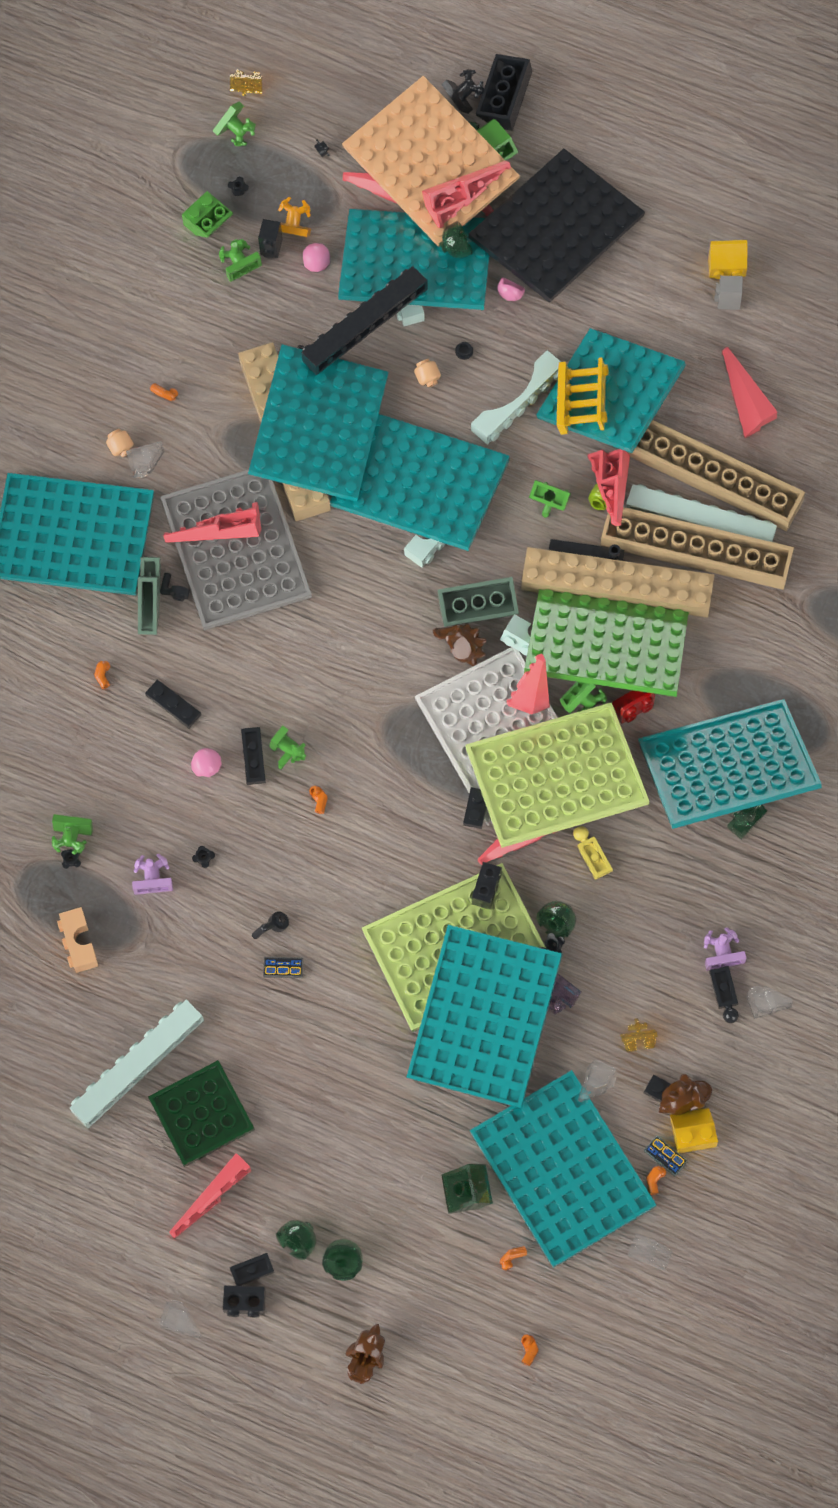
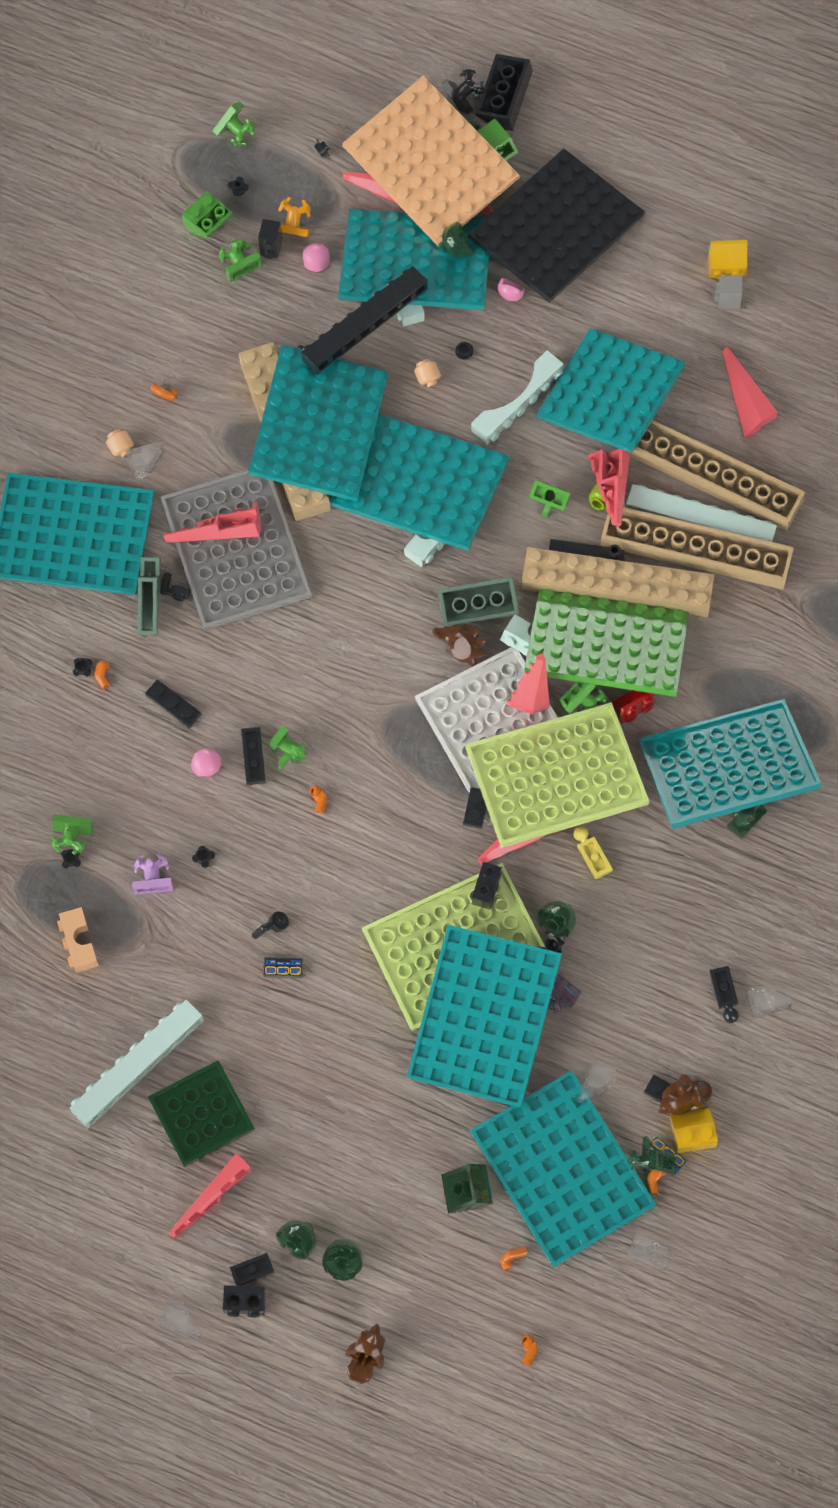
clear yellow hips [230,70,262,97] -> none
coral wedge [422,161,511,228] -> none
yellow fence [556,358,609,435] -> none
clear yellow hips [620,1018,658,1052] -> none
lavender piece [704,927,746,971] -> none
none -> black plate [73,658,92,677]
none -> clear green piece [627,1136,675,1174]

